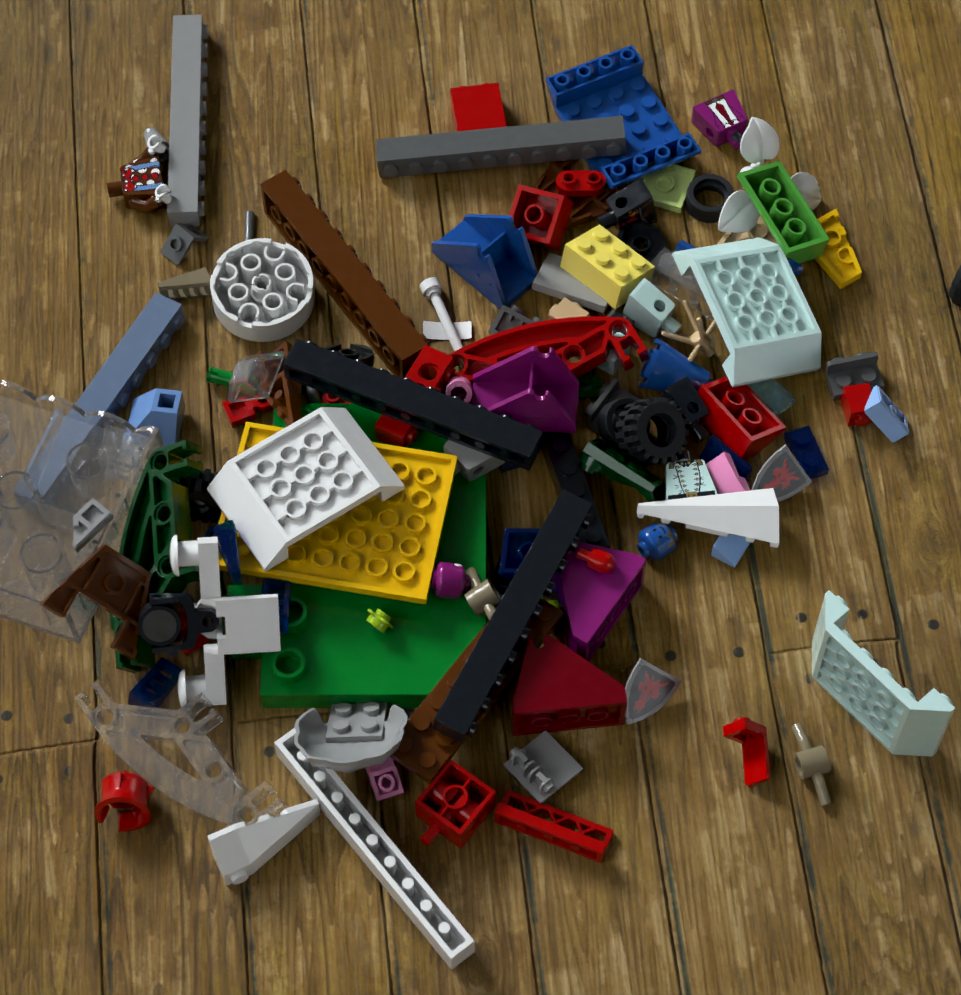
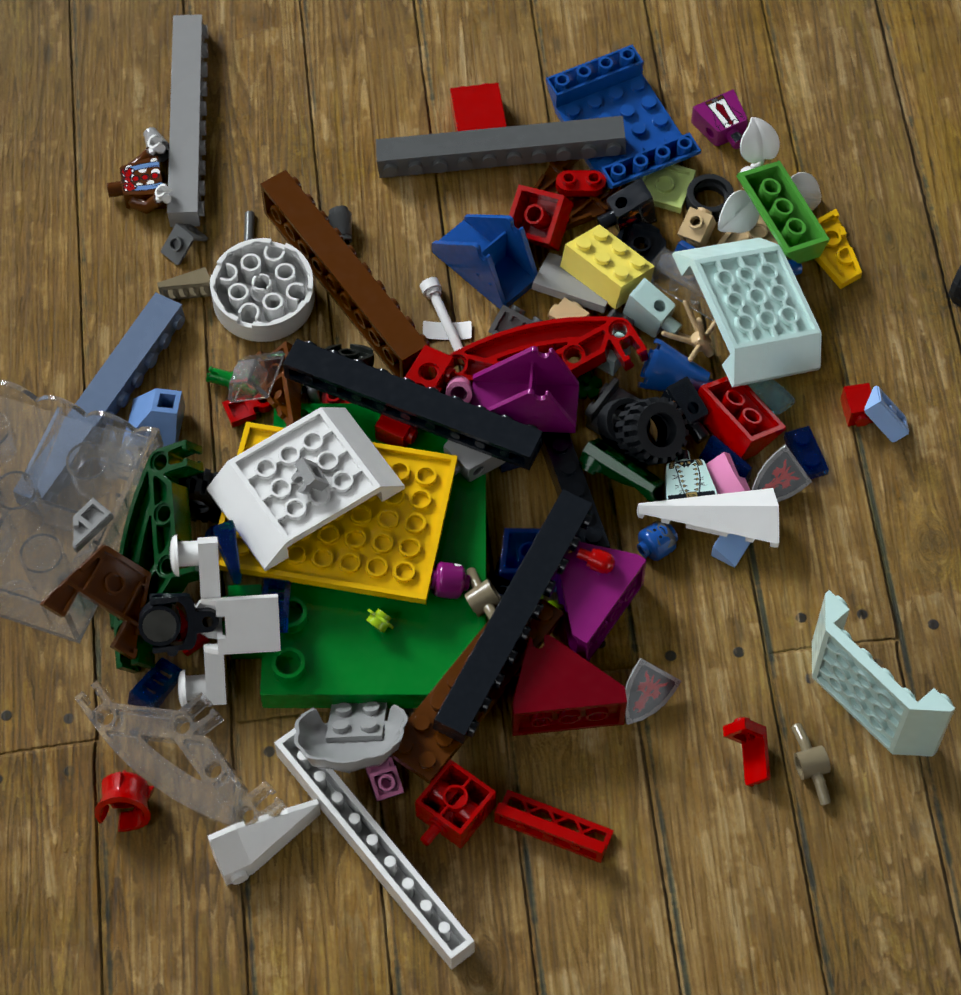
light grey hinge [503,730,583,804] -> none
dark grey bracket [824,352,884,401] -> none
none -> light grey tile [291,458,330,494]
none -> dark grey cone [328,206,352,244]
none -> tan brick [677,207,716,248]

